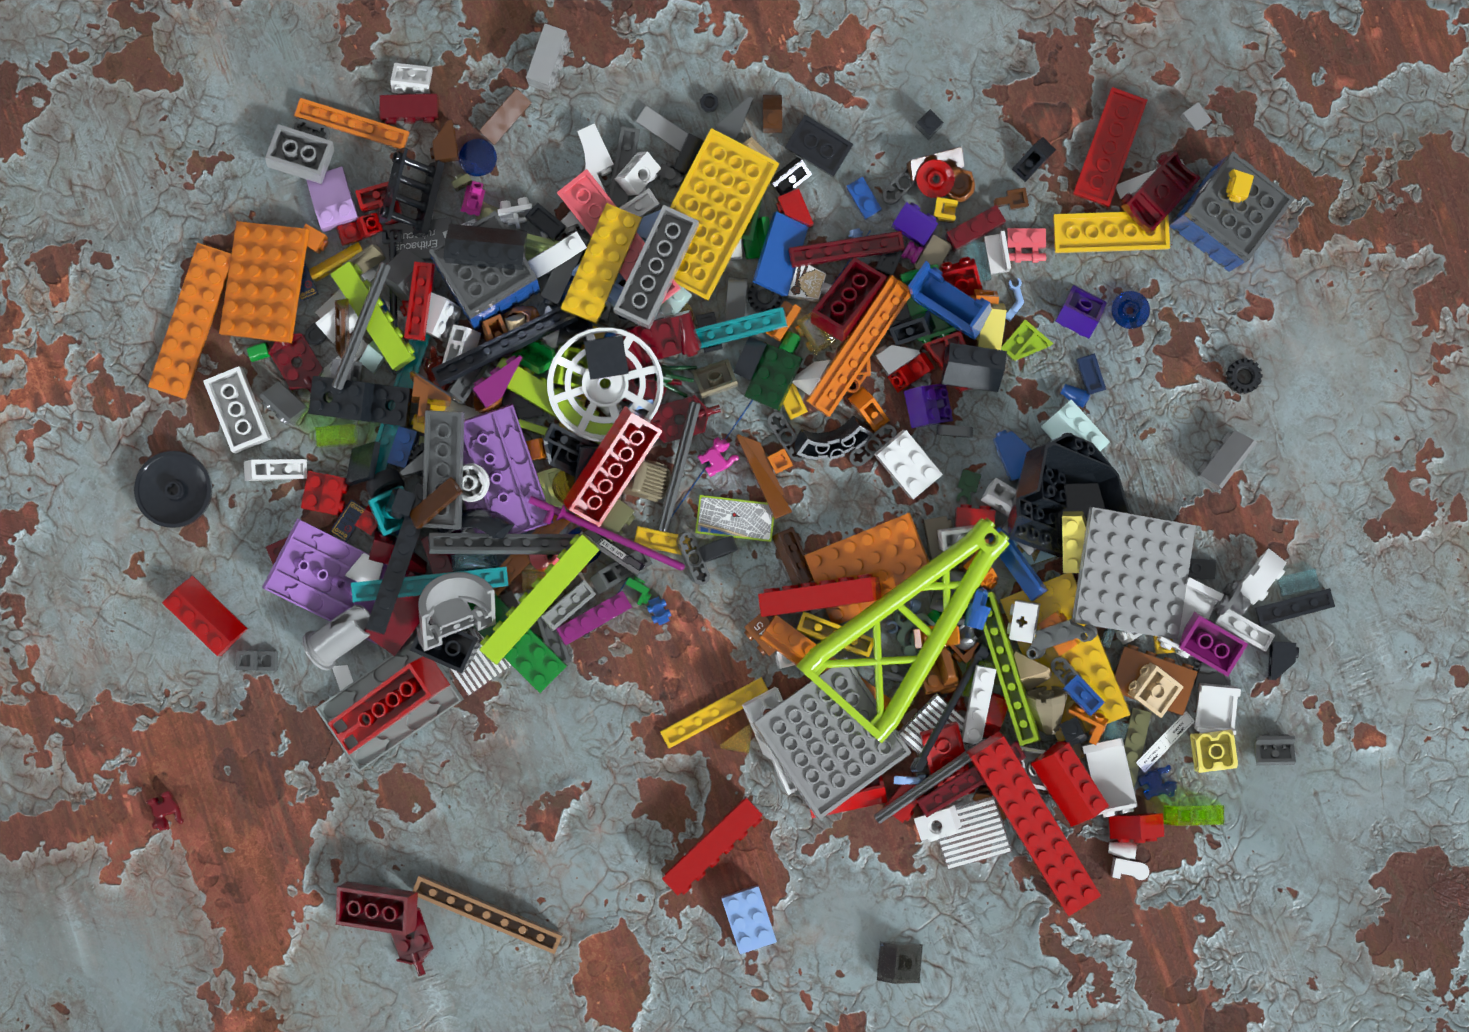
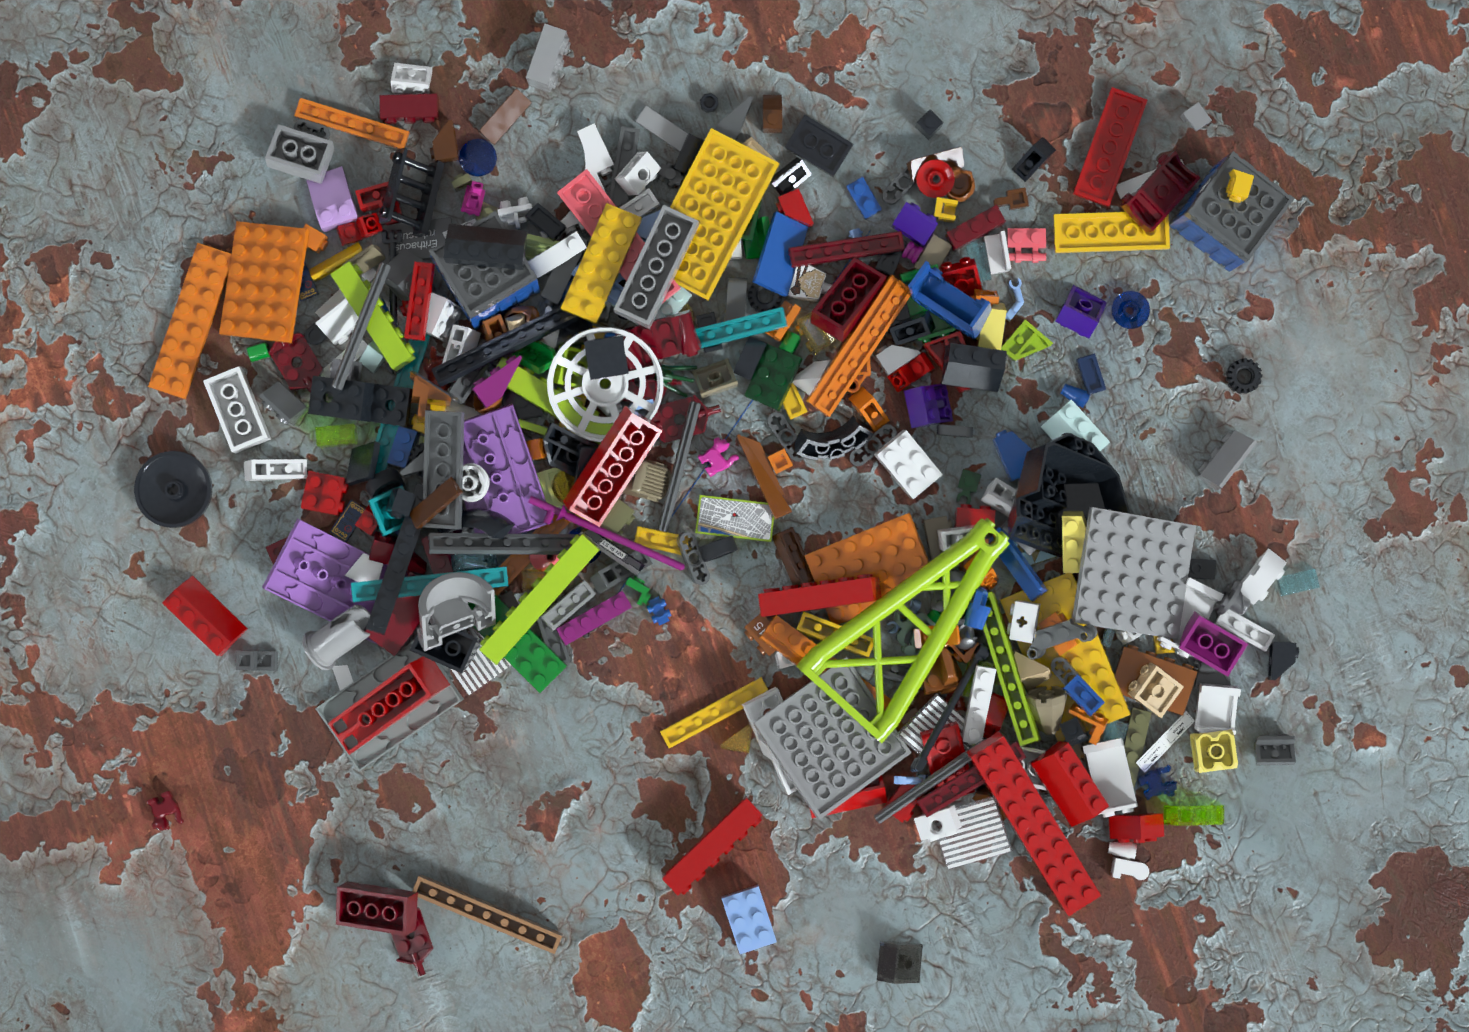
reddish brown slope [335,298,350,359] -> none
black plate [1255,588,1335,626] -> none

